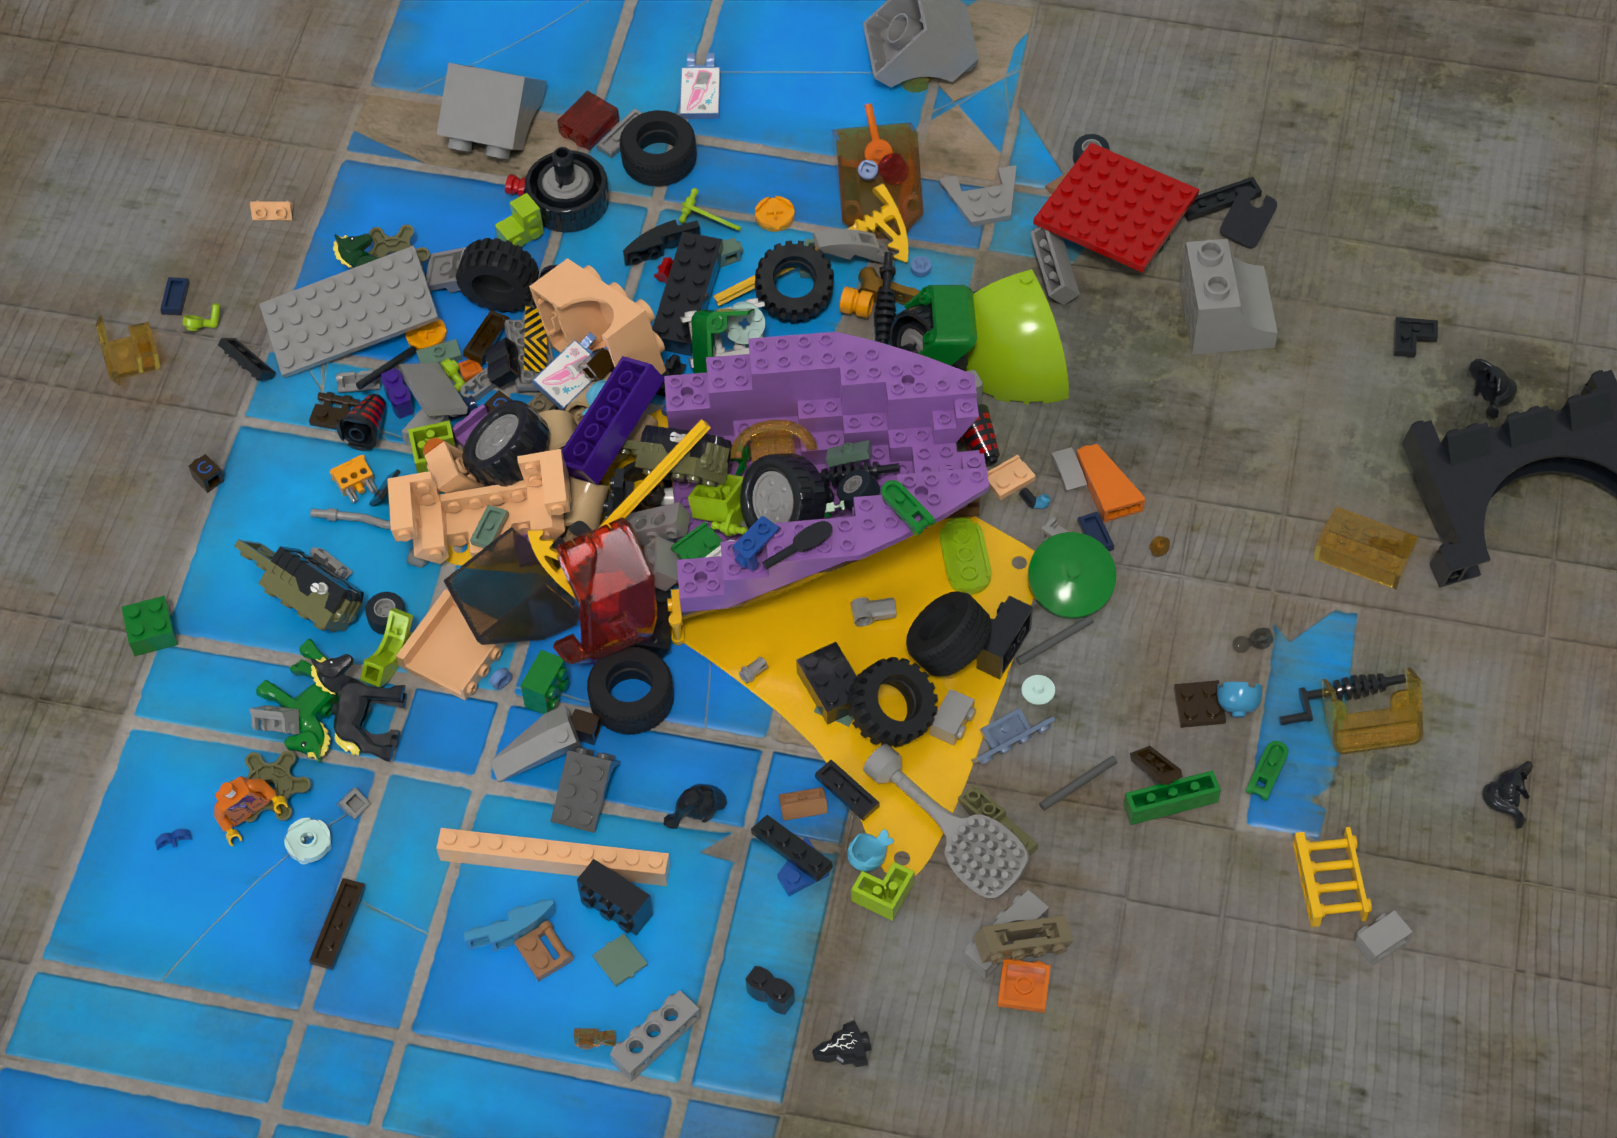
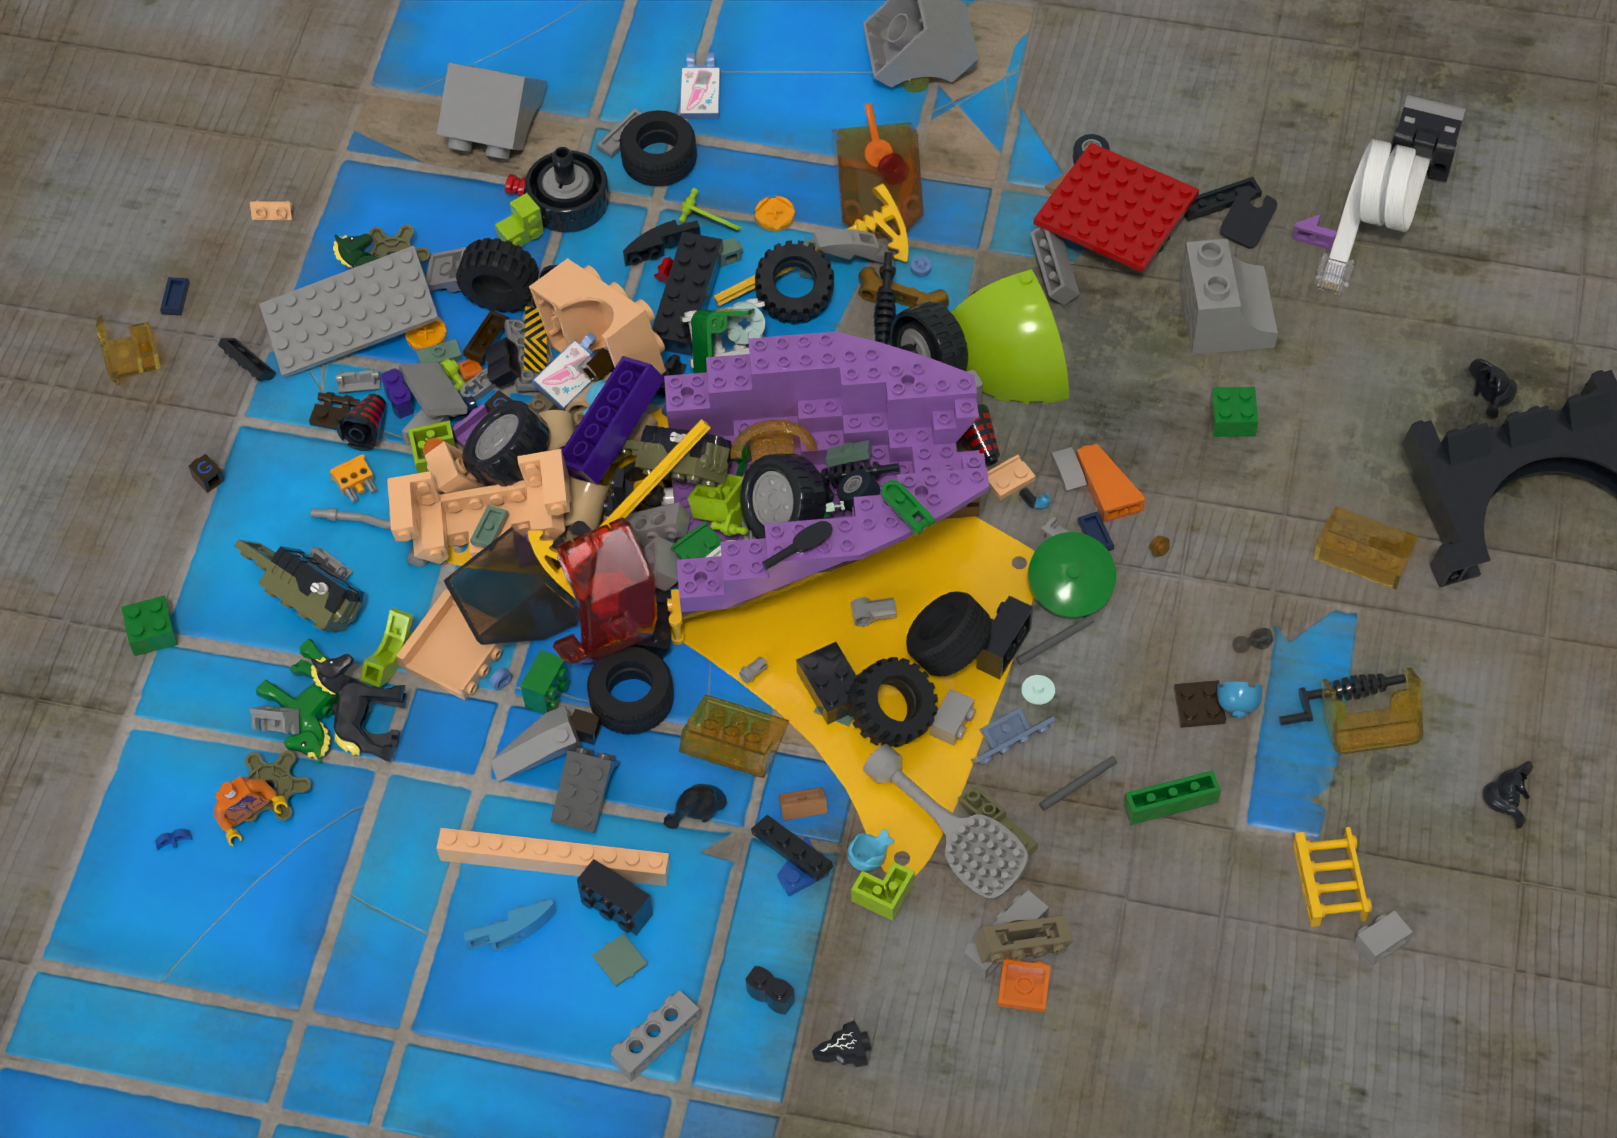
lime plate [182,303,221,331] -> none
light aqua plate [284,818,332,864] -> none
dark brown plate [309,878,366,970] -> none
light grey slope [336,787,371,820] -> none
black bar [356,346,417,390] -> none
black wheel [365,592,407,635] -> none
black piece [369,469,401,506] -> none
medium nougat plate [514,920,574,982] -> none
clear red brick [557,90,620,151] -> none
clear orange plate [574,1028,617,1049] -> none
blue bracket [732,516,779,572] -> none
black plate [815,760,880,821] -> none
light orange wheel [839,286,874,319] -> none
medium blue tile [858,160,878,181] -> none
green windscreen [904,285,977,366] -> none
light grey wing [939,165,1016,227] -> none
lime tile [940,517,991,595] -> none
dark brown plate [1130,746,1183,785] -> none
green plate [1246,741,1288,801] -> none
black plate [1394,317,1438,357] -> none
none -> clear yellow slope [679,694,789,778]
none -> green brick [1210,387,1258,437]
none -> medium lavender slope [1292,214,1337,250]
none -> piece [1315,95,1466,296]

